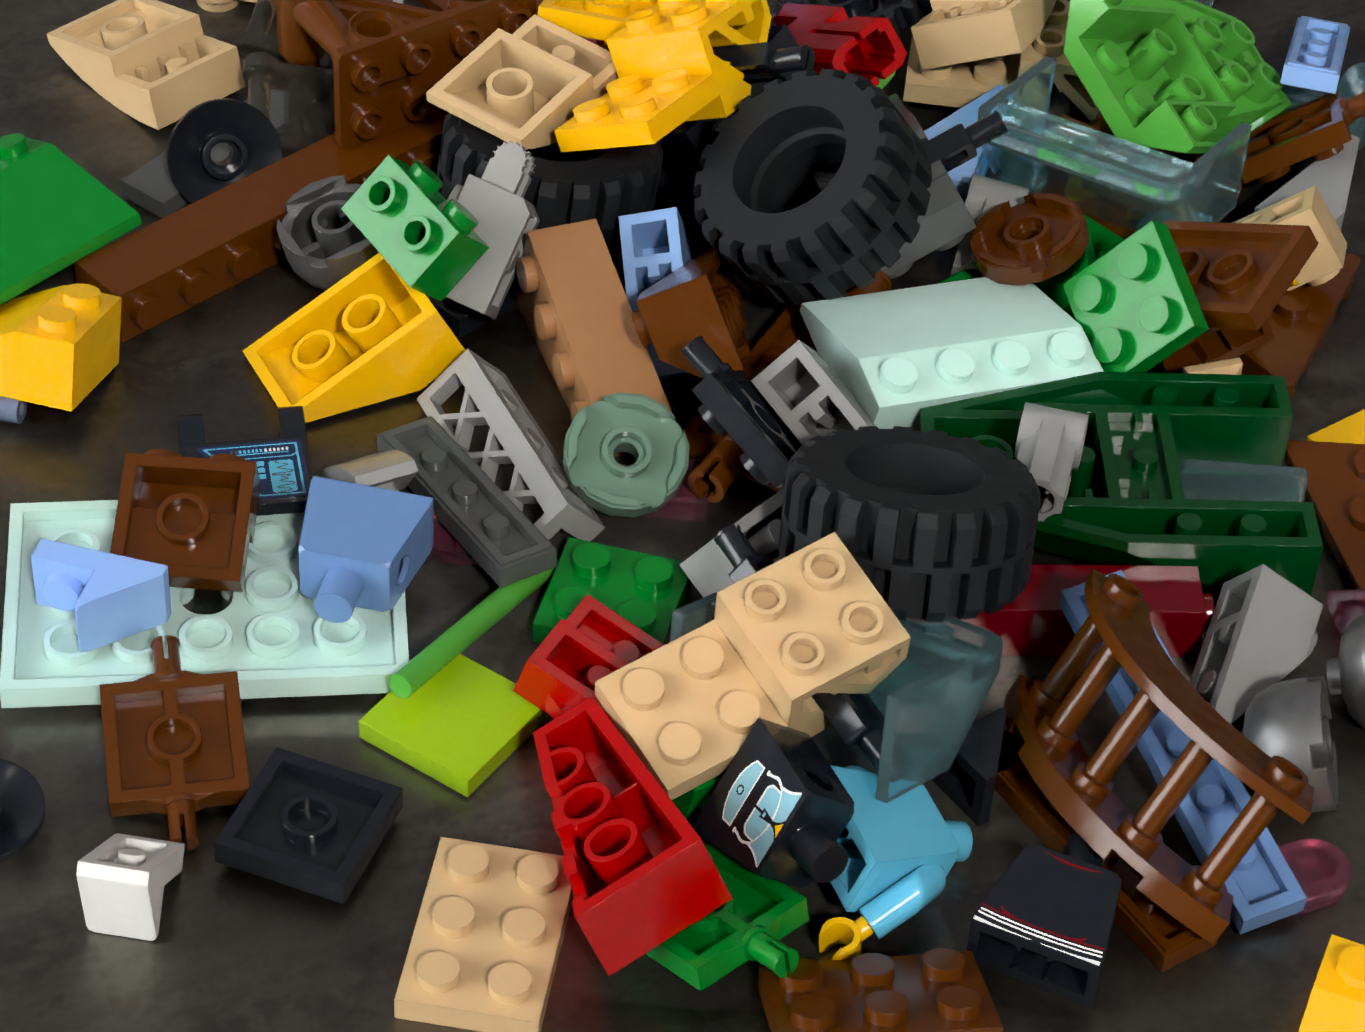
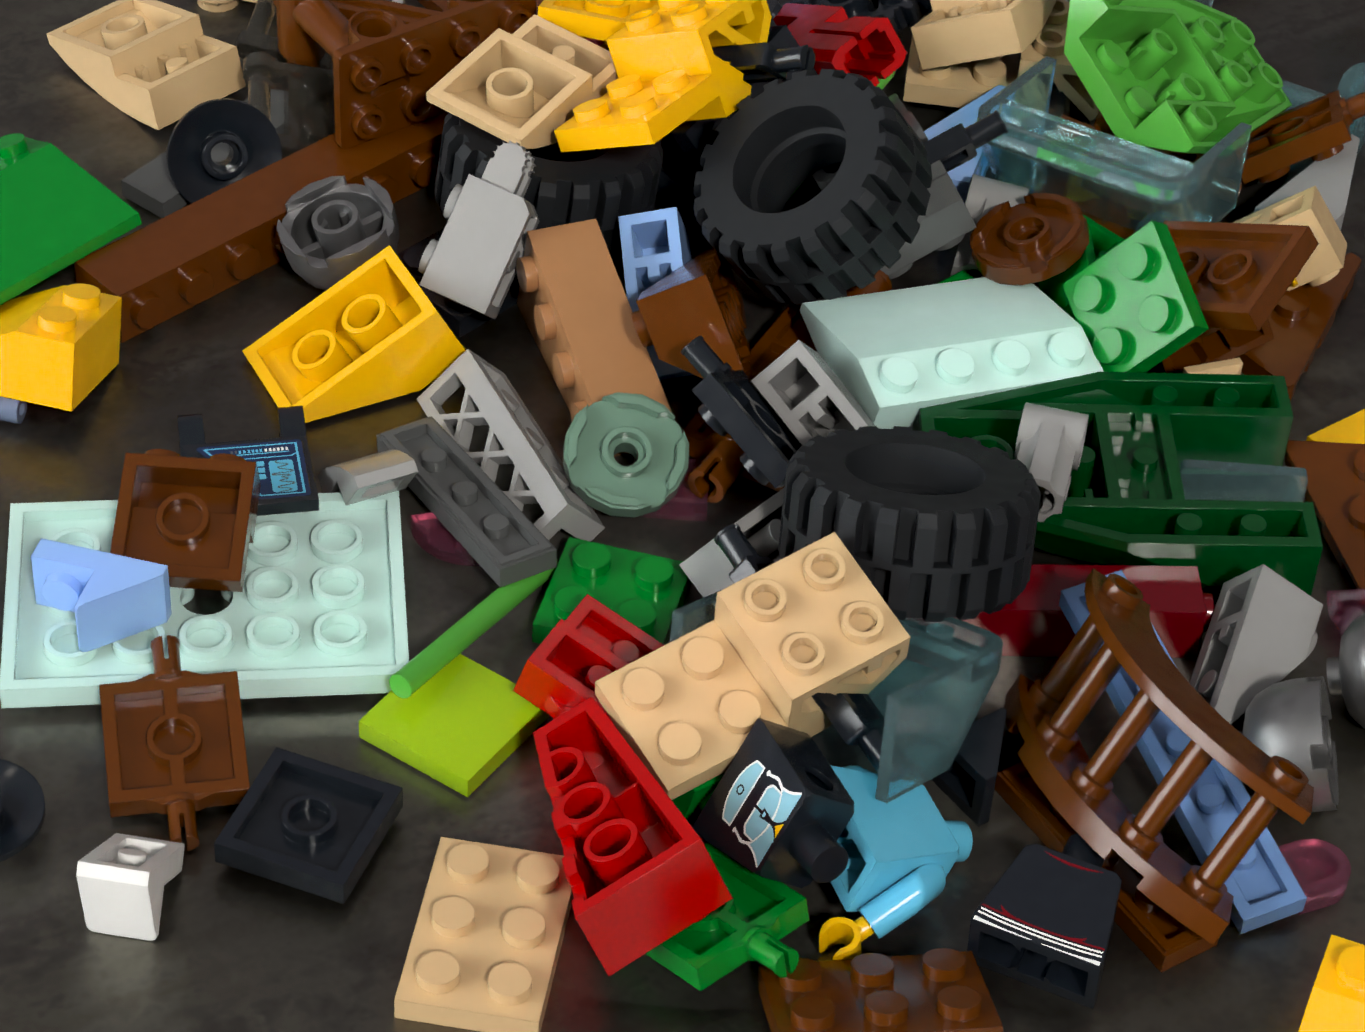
medium blue torso [299,476,434,623] -> none
green brick [341,155,489,302] -> none
light blue tile [1280,16,1351,94] -> none

